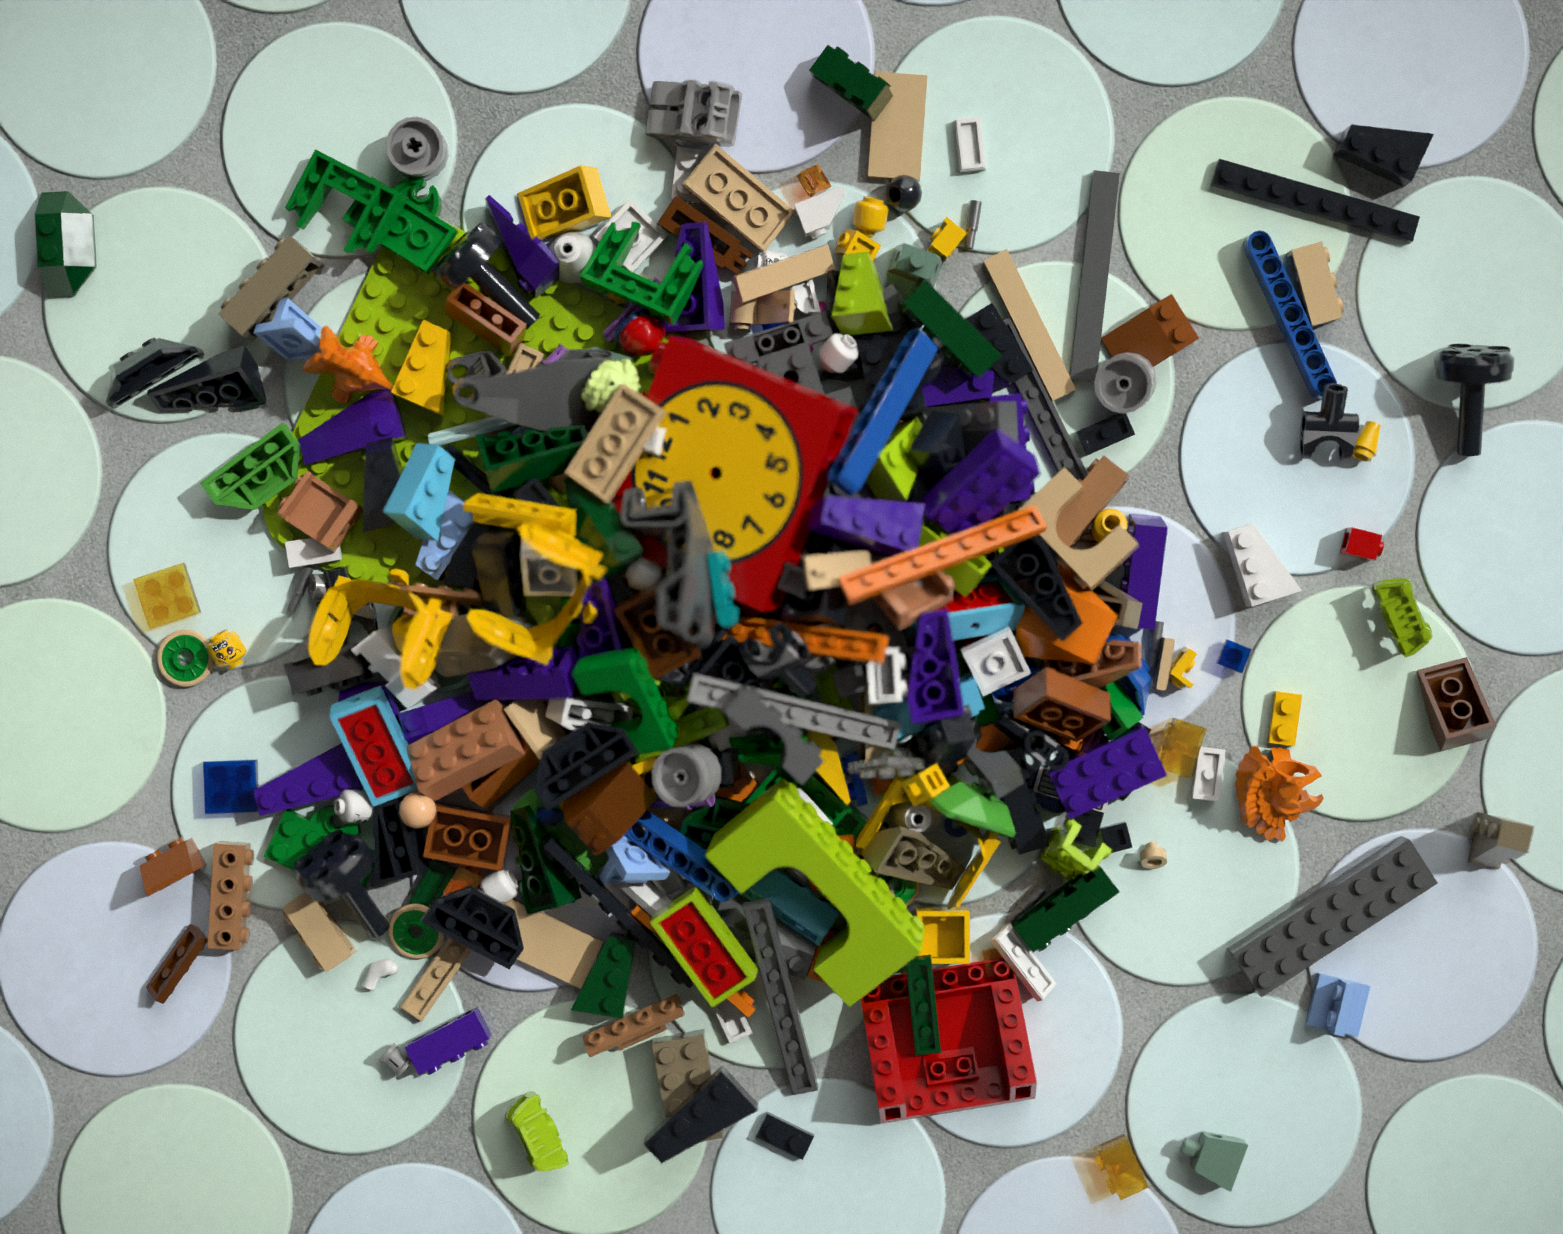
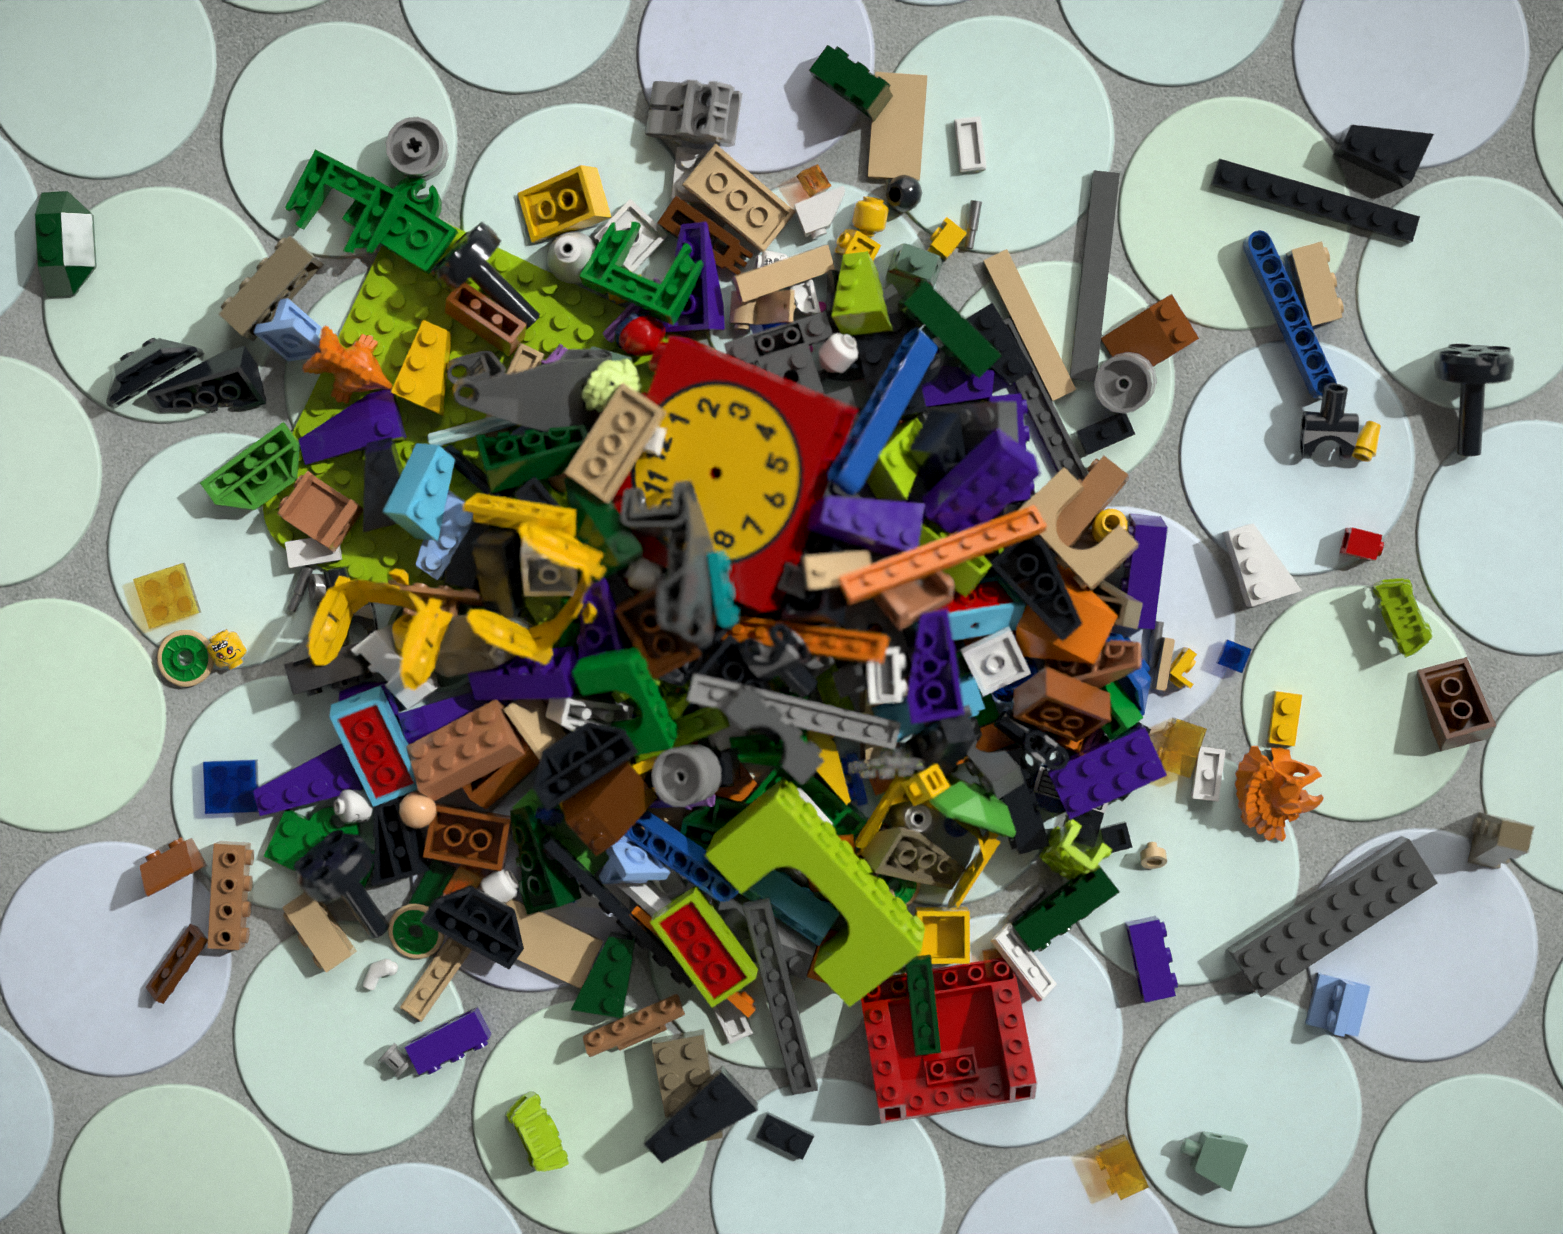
dark purple wedge [485,195,560,299] -> none
none -> dark purple brick [1125,916,1178,1003]

